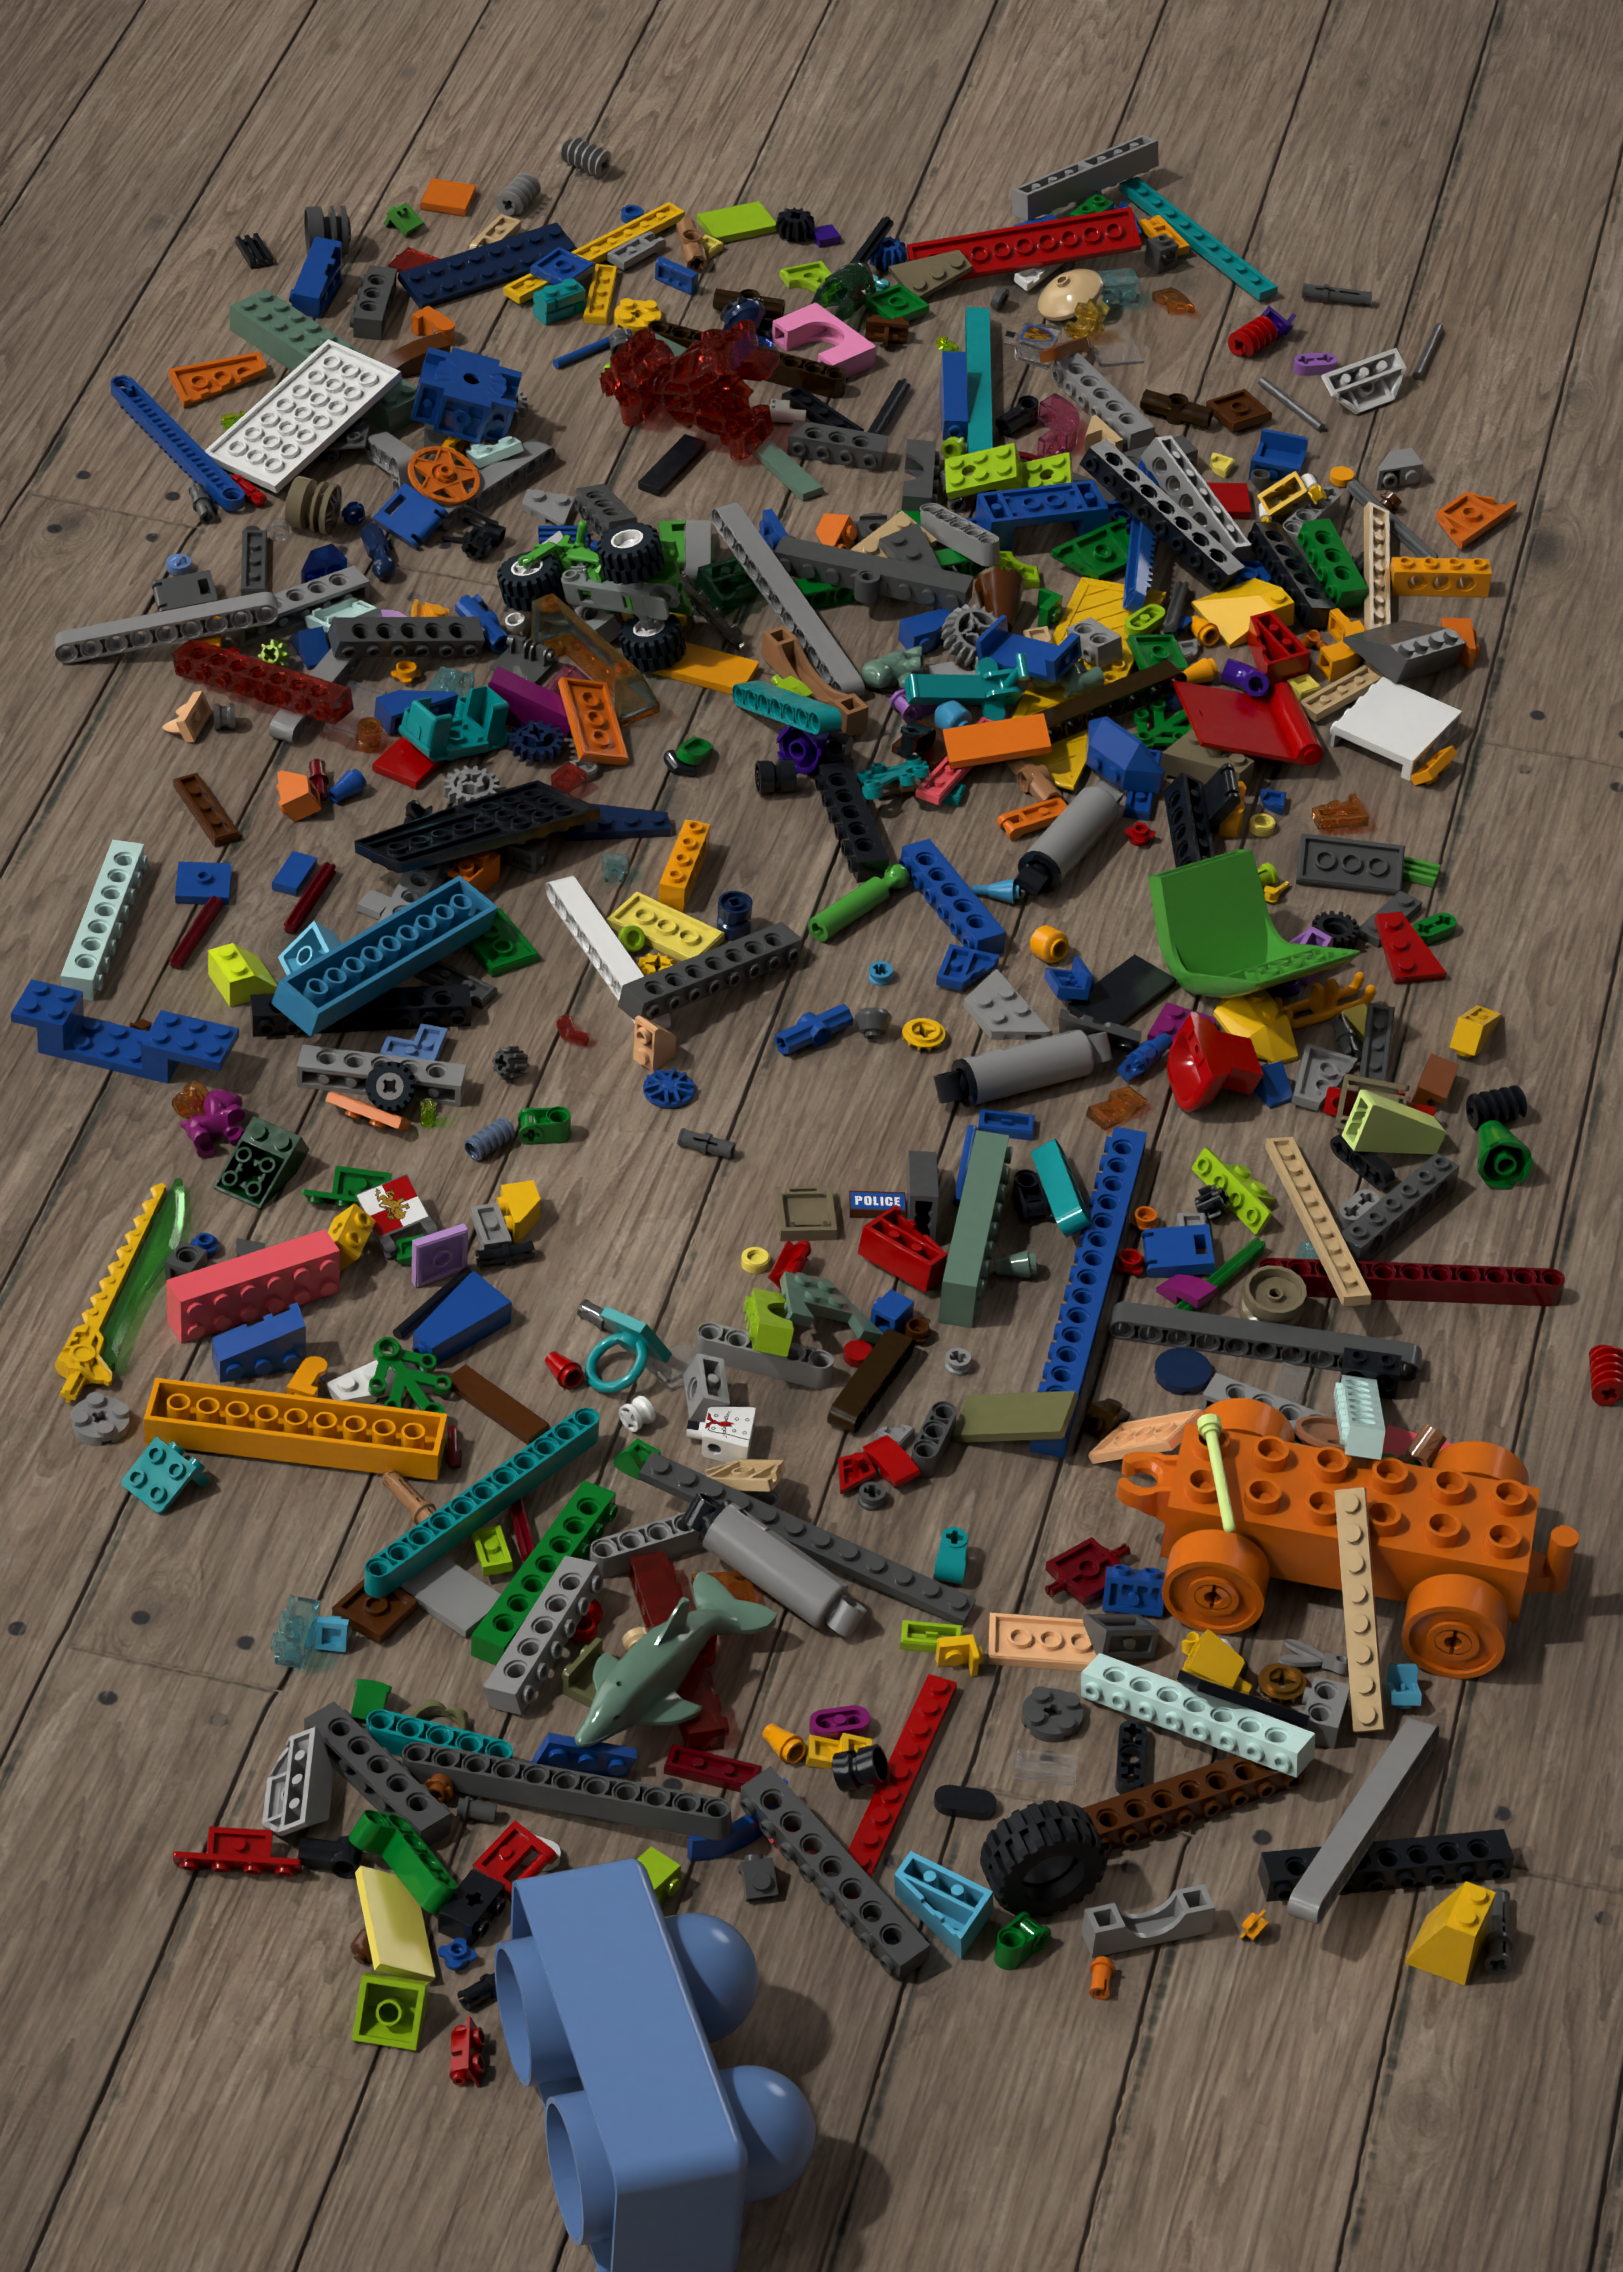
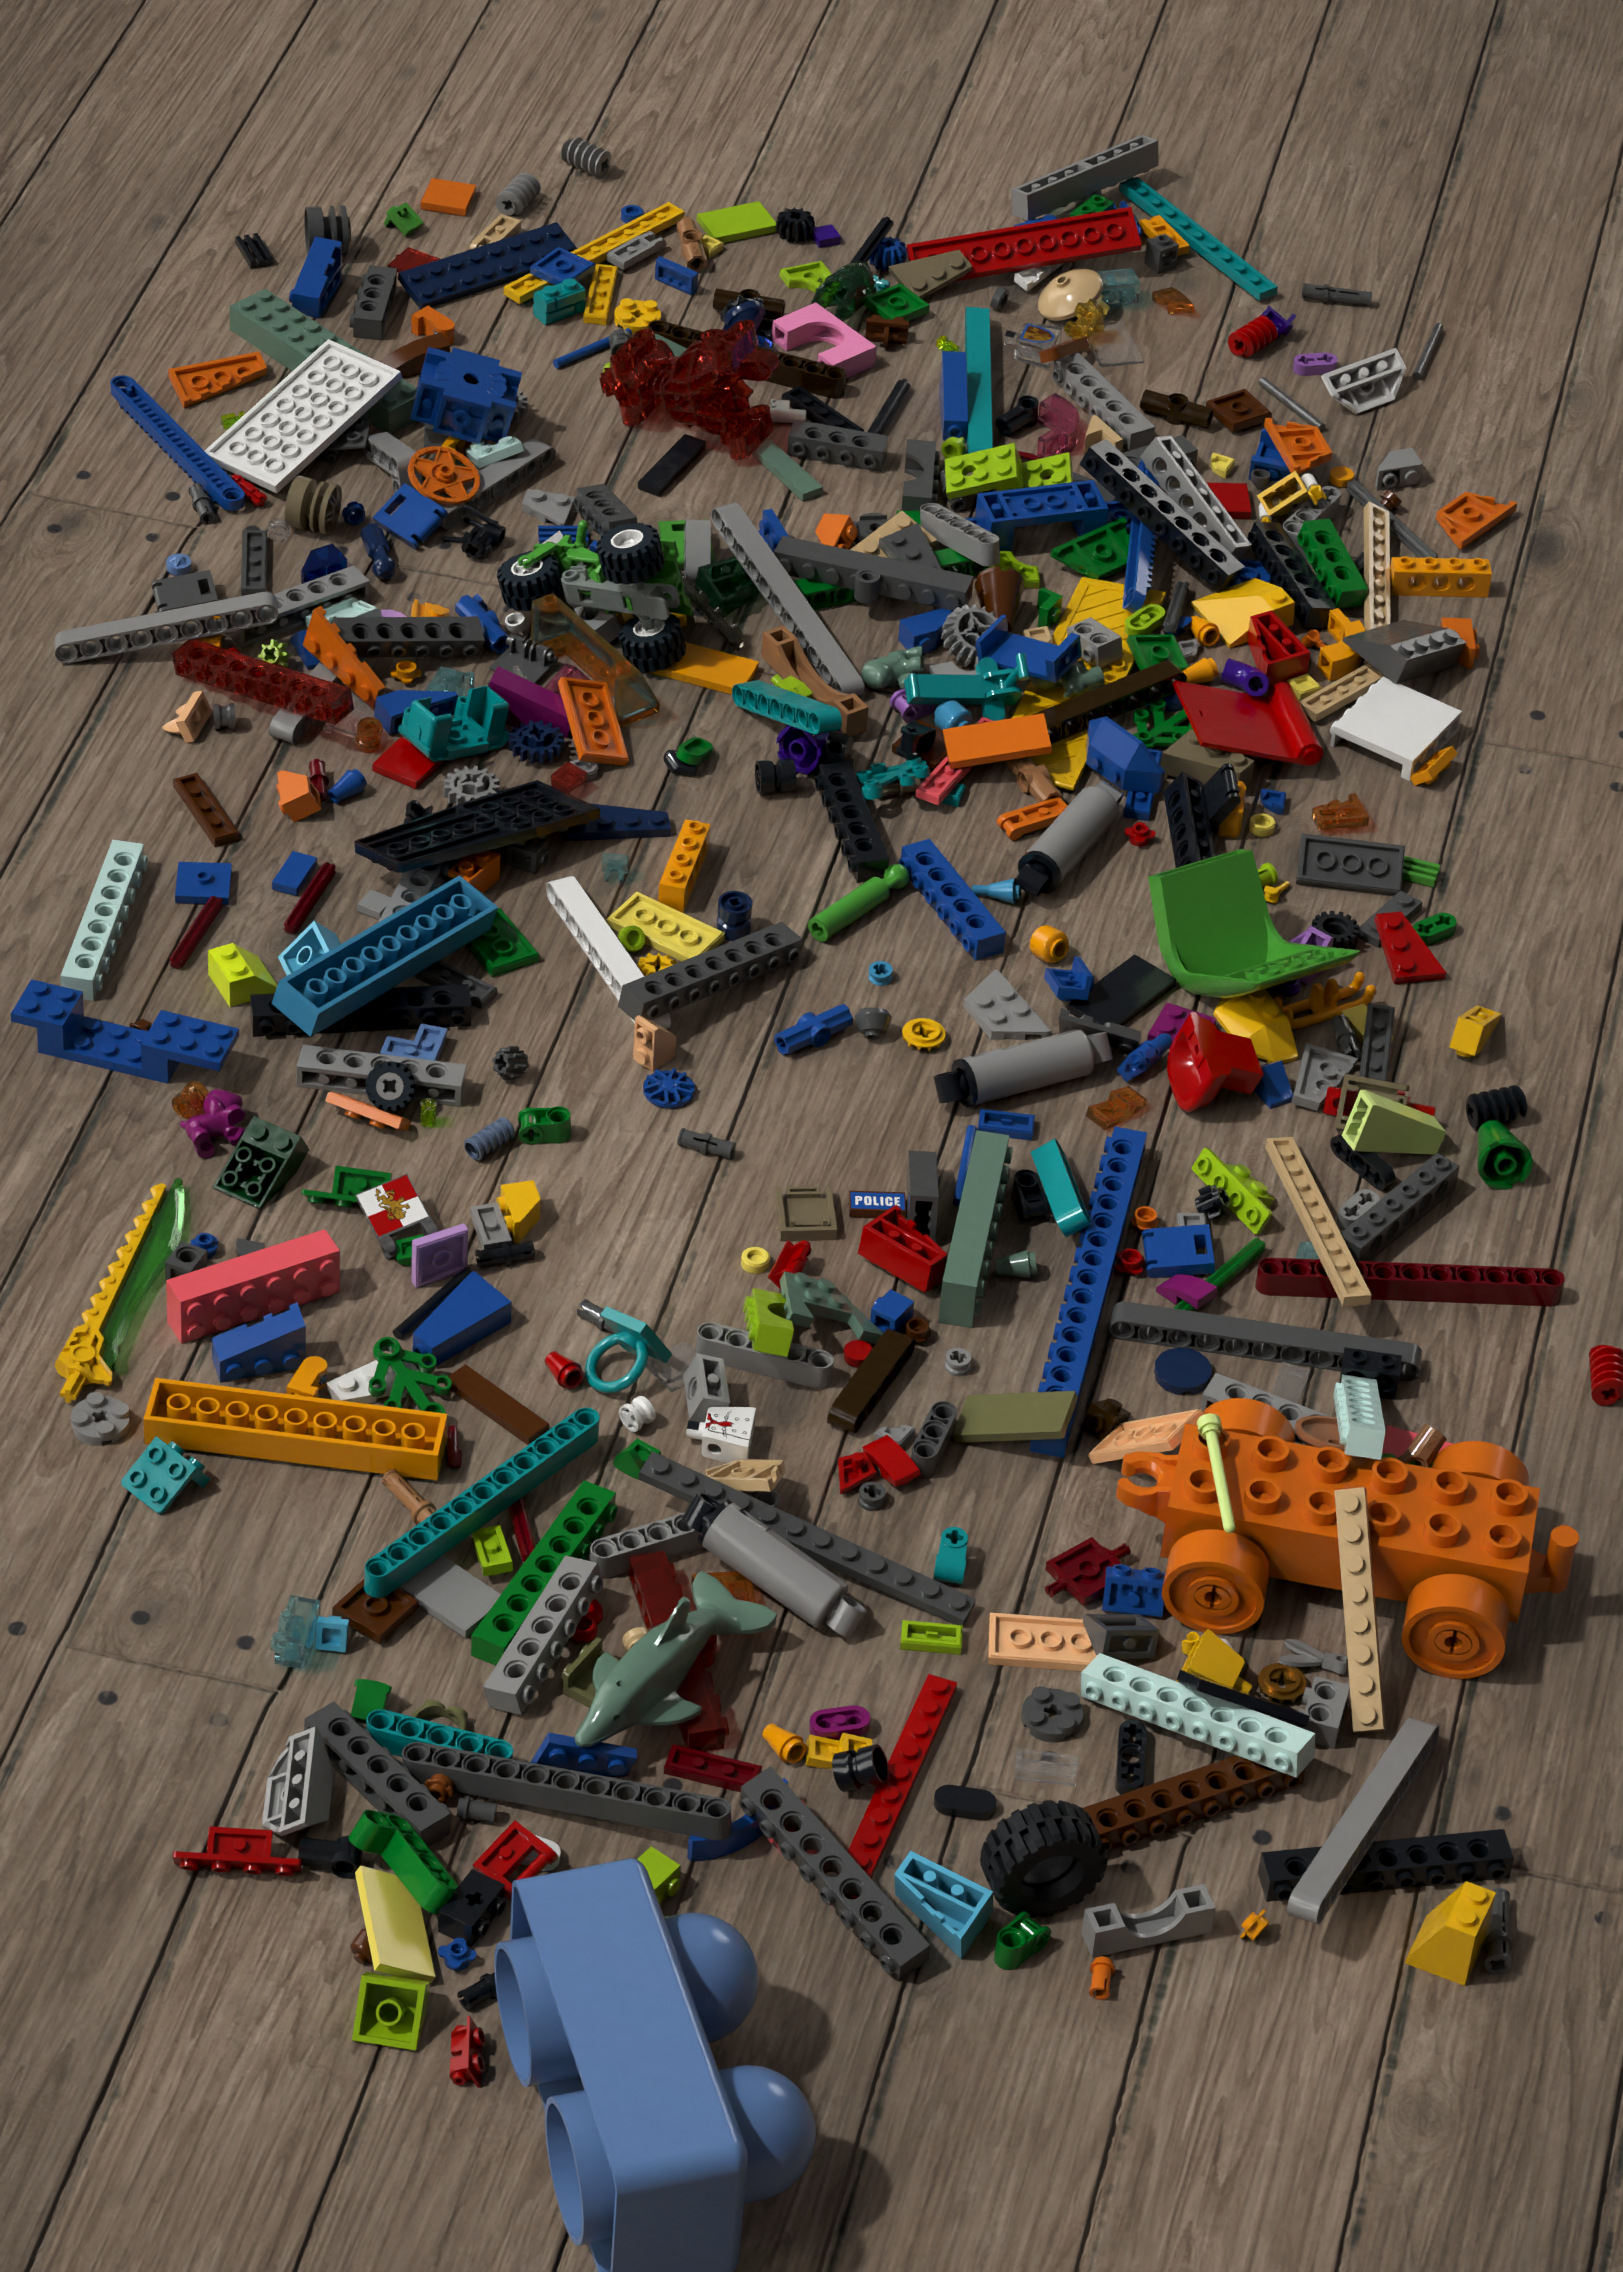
yellow brick [328,1203,376,1271] -> none
clear red arm [557,1015,590,1046] -> none
dark grey bracket [737,1854,778,1901] -> none
yellow bracket [935,1634,983,1677] -> none
blue wing [936,944,1000,991] -> none
dark tan wheel [1240,1265,1307,1327] -> none
medium azure bracket [1385,1663,1422,1709] -> none
dark orange hinge [1411,1053,1459,1112] -> none
none -> orange wing [303,606,386,709]
none -> orange wing [1264,418,1332,474]

